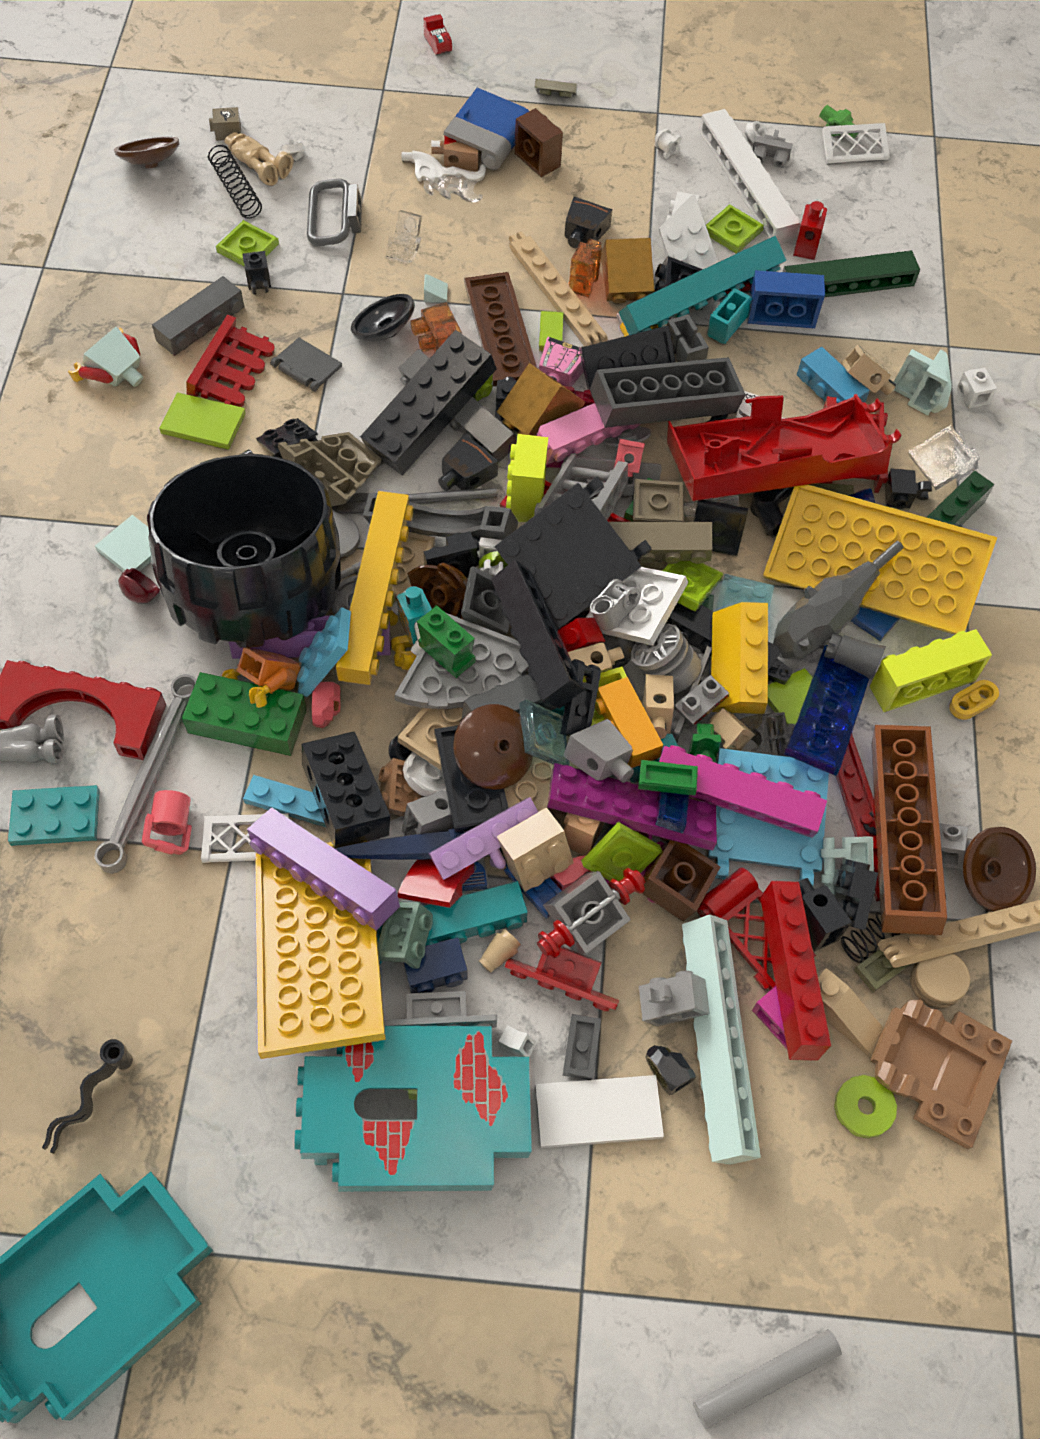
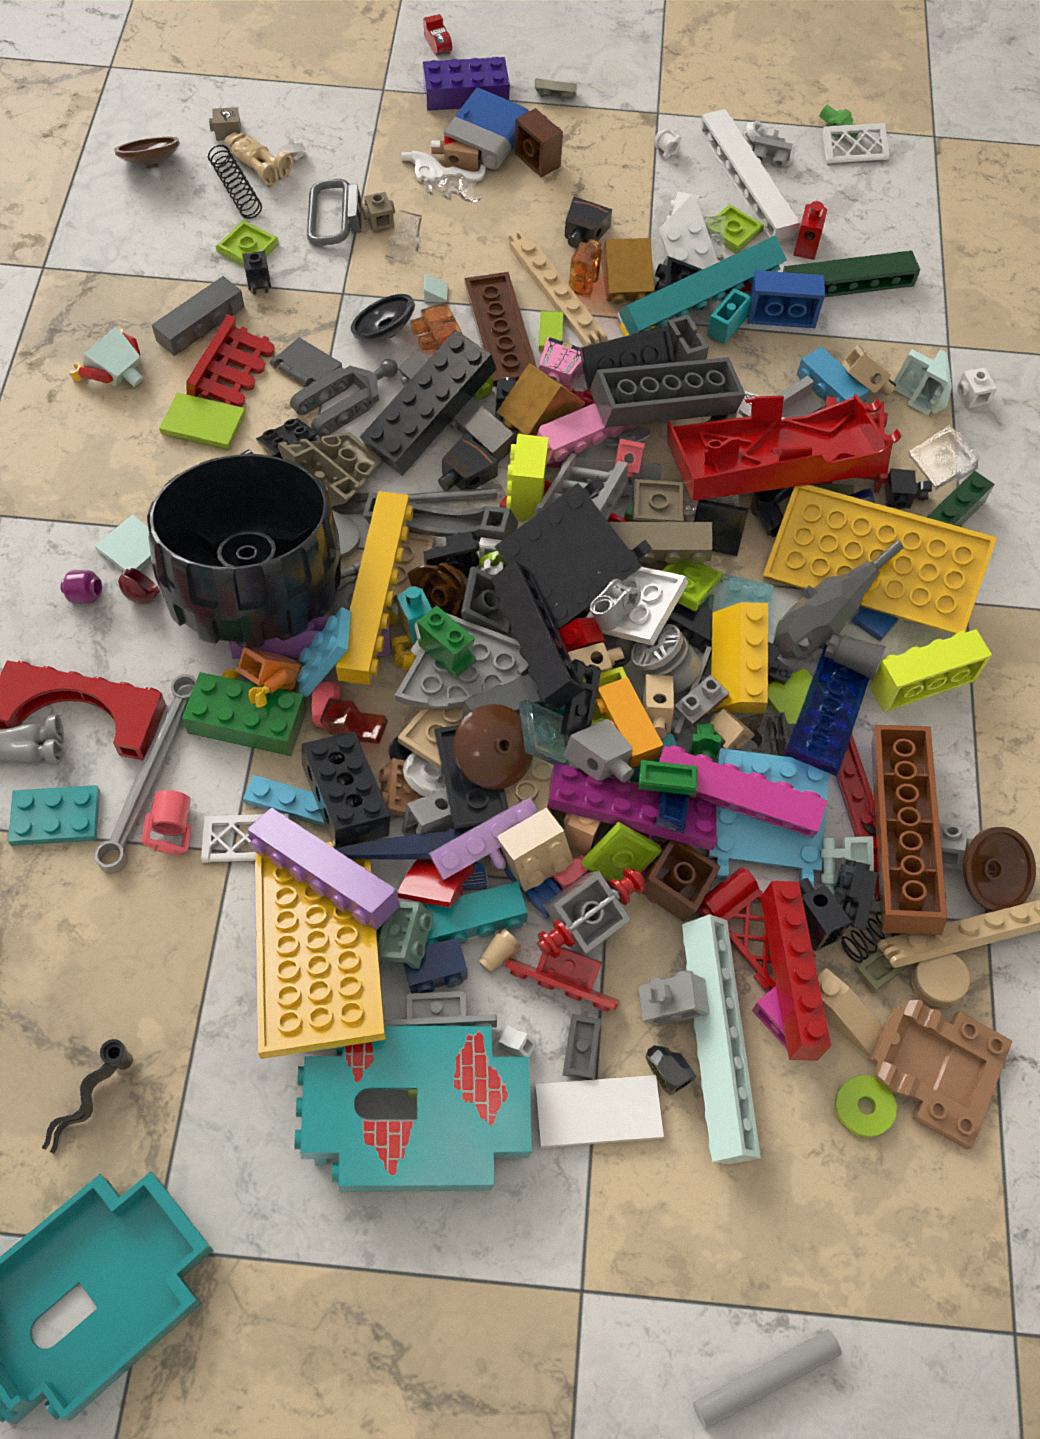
yellow plate [949,680,999,720] -> none
none -> magenta head [60,570,102,604]
none -> dark grey piece [290,359,398,437]
none -> clear red brick [320,698,388,744]
none -> dark tan brick [362,192,395,231]
none -> dark purple brick [423,57,510,111]
none -> clear plate [703,216,726,261]
none -> light grey panel [776,376,823,418]

